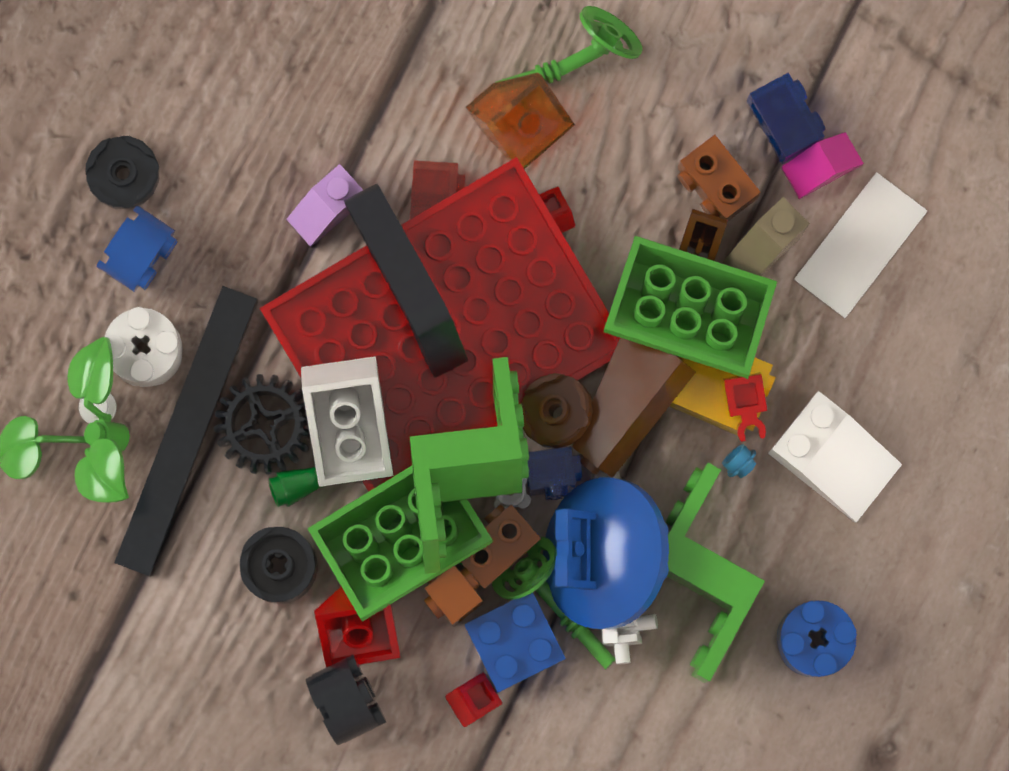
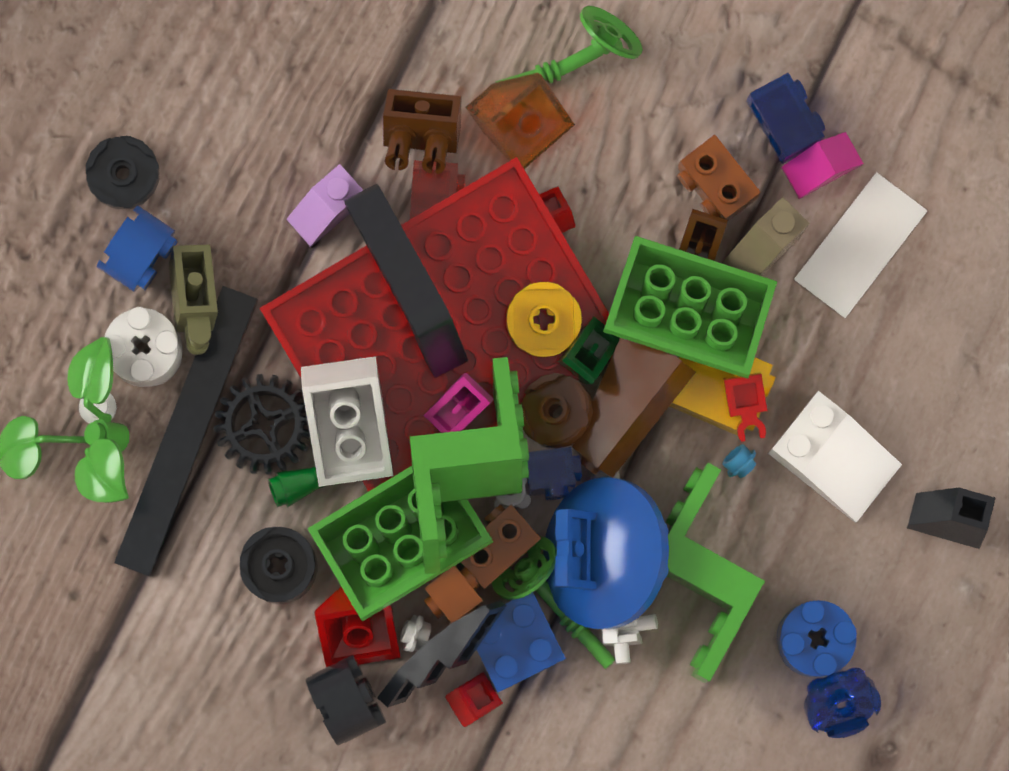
none -> olive brick [169,244,218,355]
none -> black slope [377,601,507,708]
none -> reddish brown brick [383,89,462,174]
none -> white plate [400,615,431,652]
none -> dark pink slope [424,373,494,433]
none -> yellow plate [506,282,582,357]
none -> dark green slope [557,316,620,385]
none -> clear blue plate [804,668,881,738]
none -> black slope [907,487,996,549]

